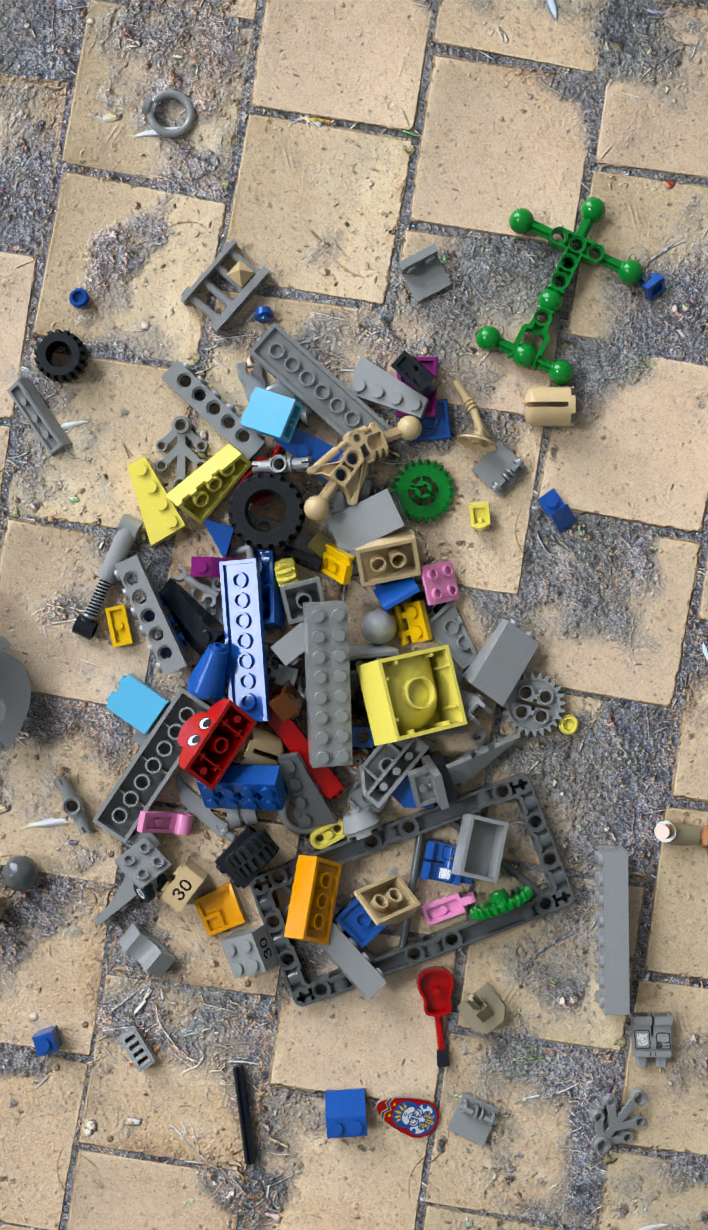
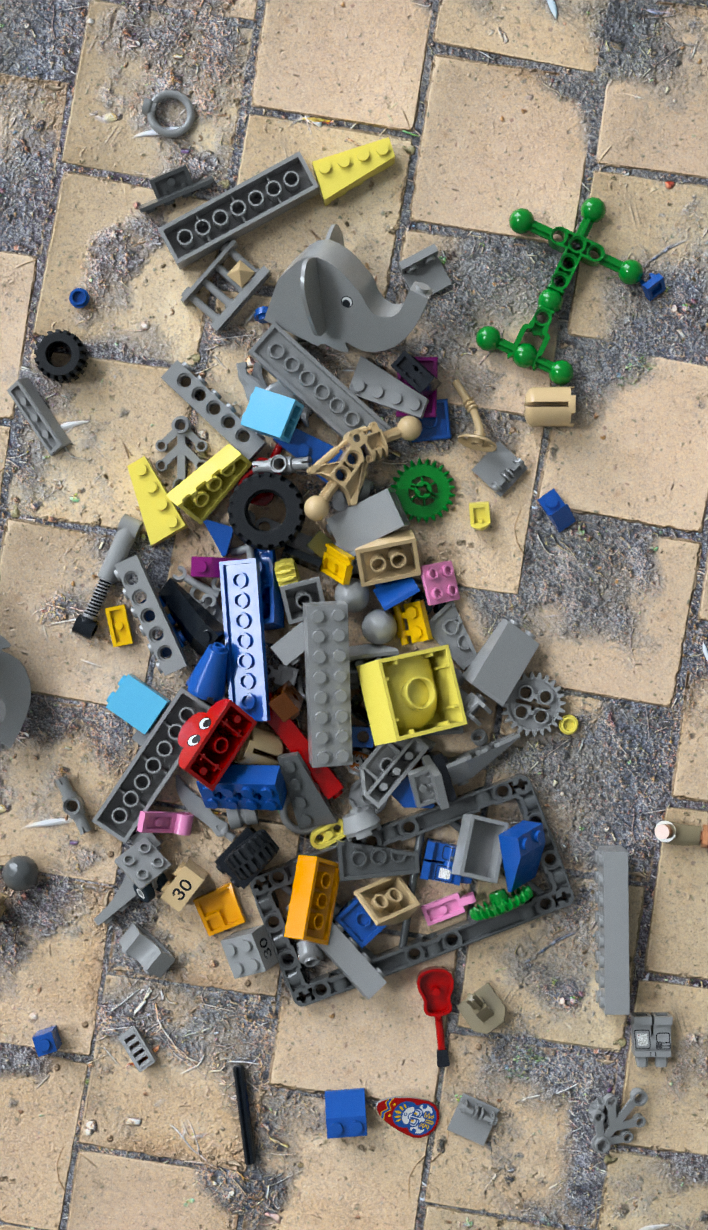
none -> dark grey bracket [139,164,215,214]
none -> light grey brick [158,151,320,270]
none -> light grey animal [264,224,434,352]
none -> light grey head [296,941,324,967]
none -> light yellow wedge [312,137,395,206]
none -> light grey piece [334,578,370,613]
none -> dark grey wing [336,840,420,881]
none -> blue slope [498,820,545,892]

